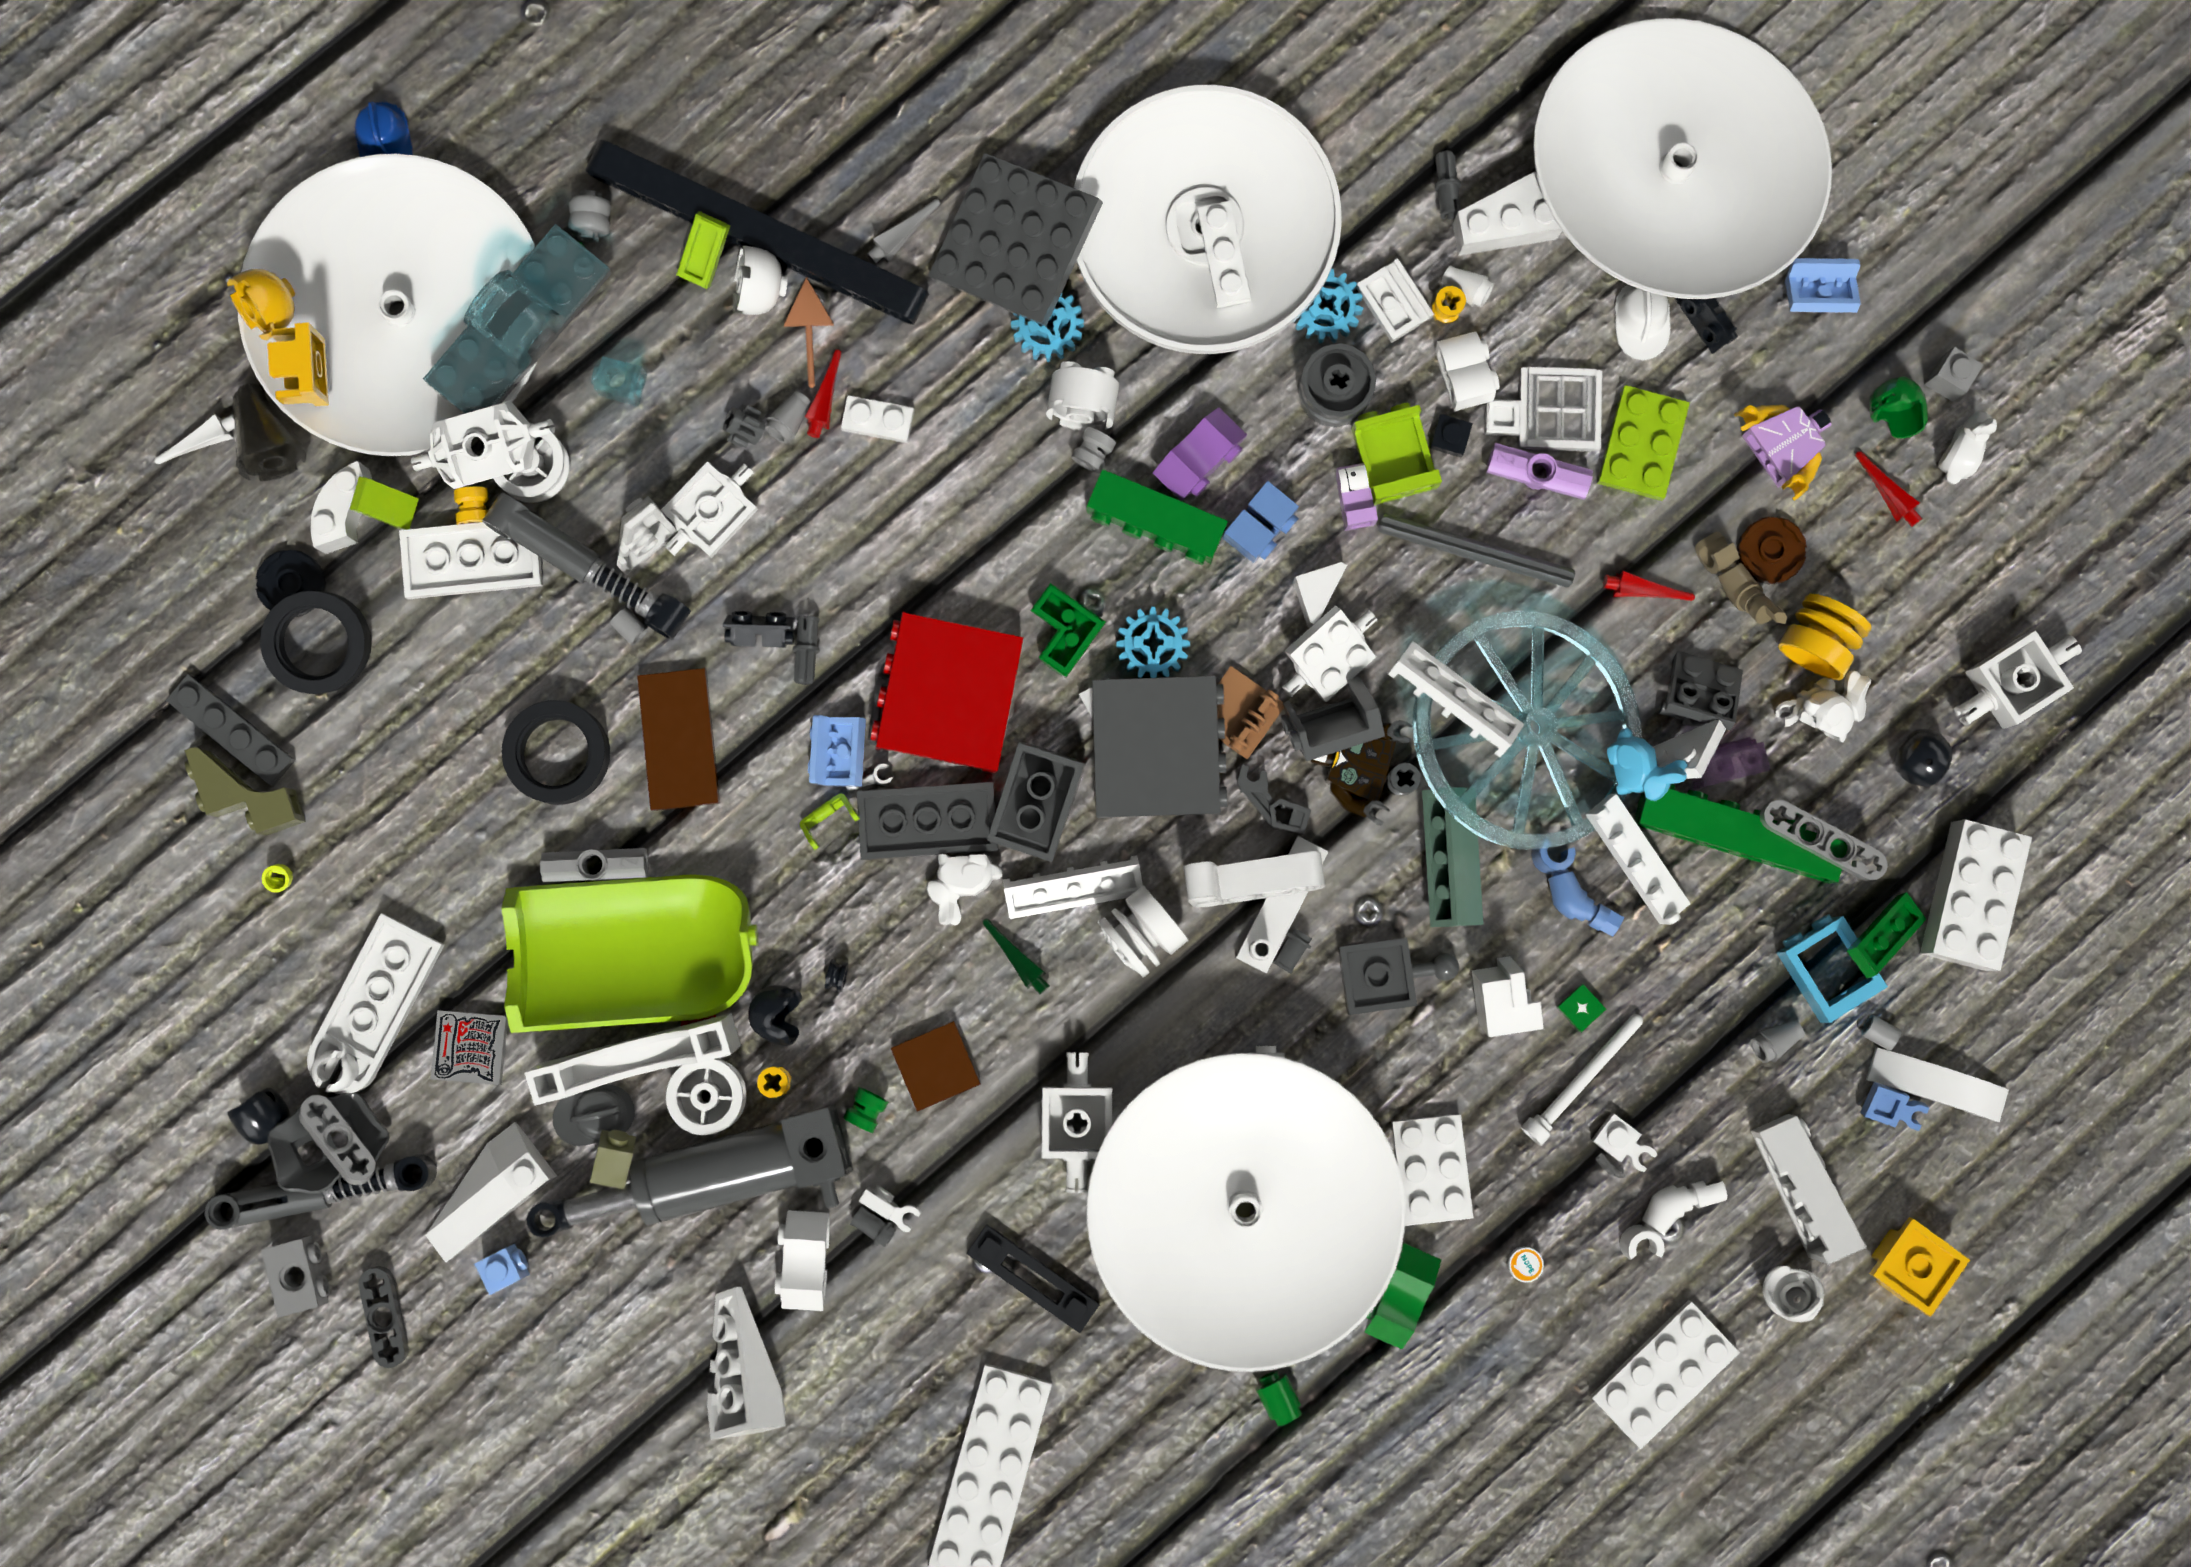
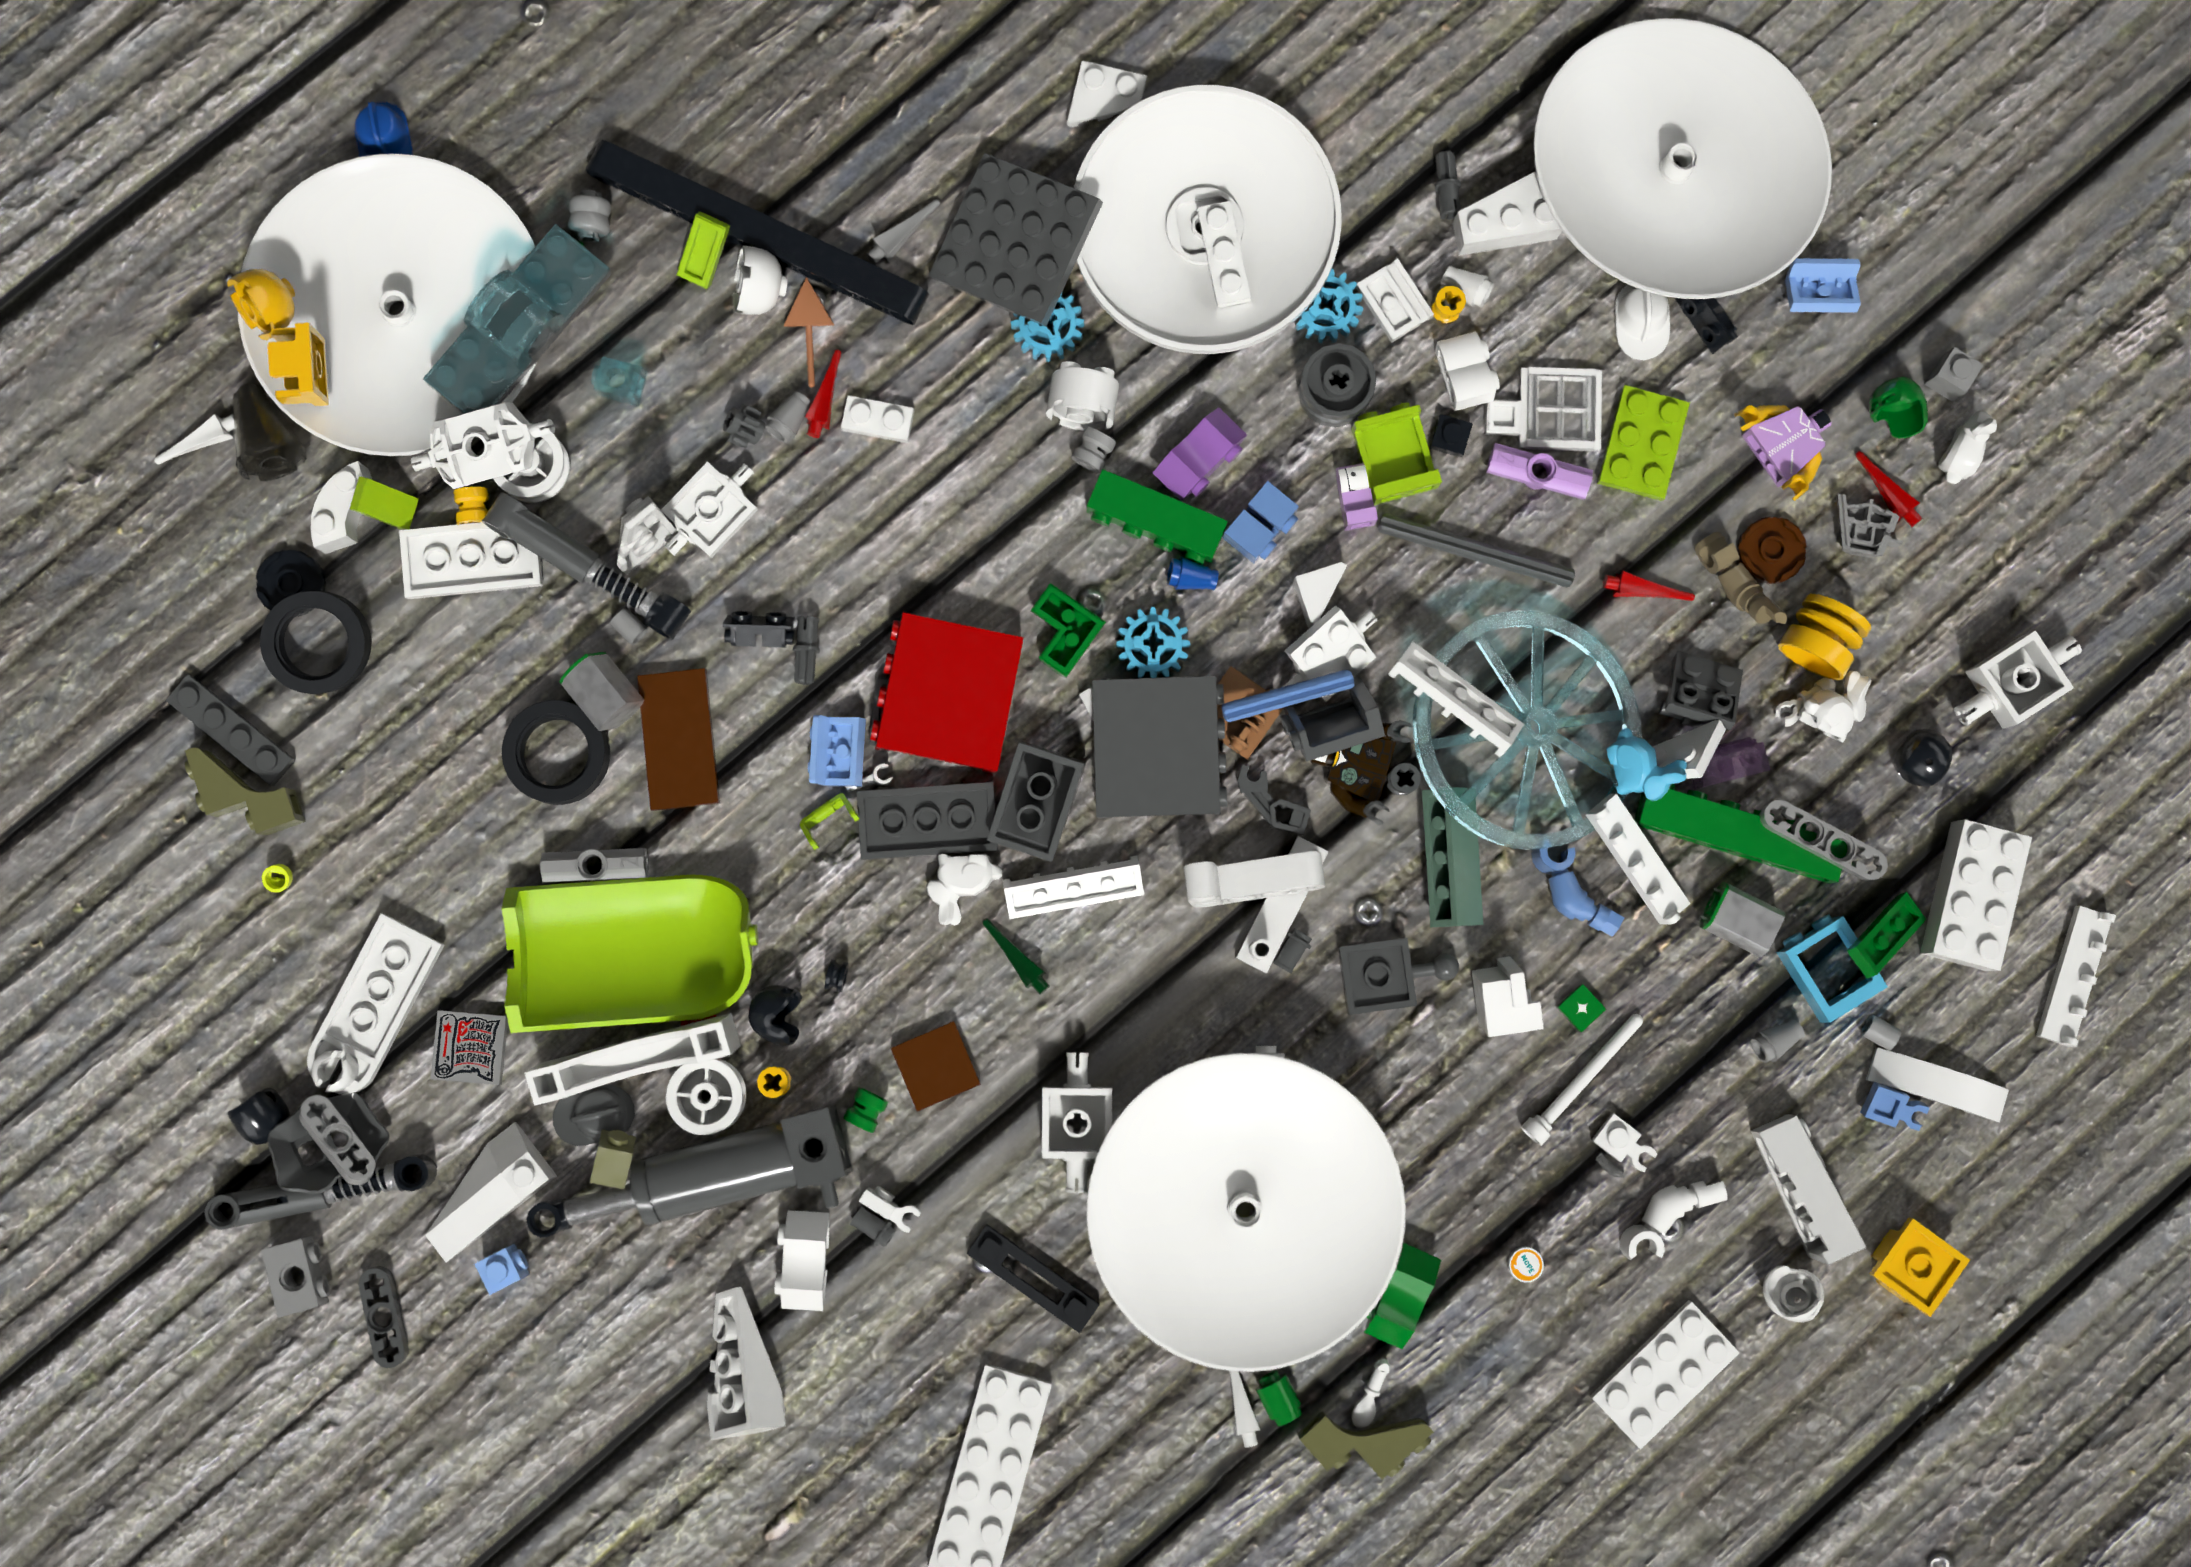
white wheel [1098,885,1188,978] -> none
white plate [1391,1114,1473,1226] -> none
none -> flat silver piece [559,652,644,731]
none -> white wing [1067,61,1147,127]
none -> blue cone [1167,556,1219,590]
none -> medium blue axle [1222,670,1354,722]
none -> white piece [1229,1371,1260,1448]
none -> olive arch [1297,1410,1434,1479]
none -> white piece [1351,1358,1390,1428]
none -> flat silver piece [1699,882,1785,957]
none -> light grey piece [1837,494,1903,557]
none -> white hinge [2036,906,2116,1047]

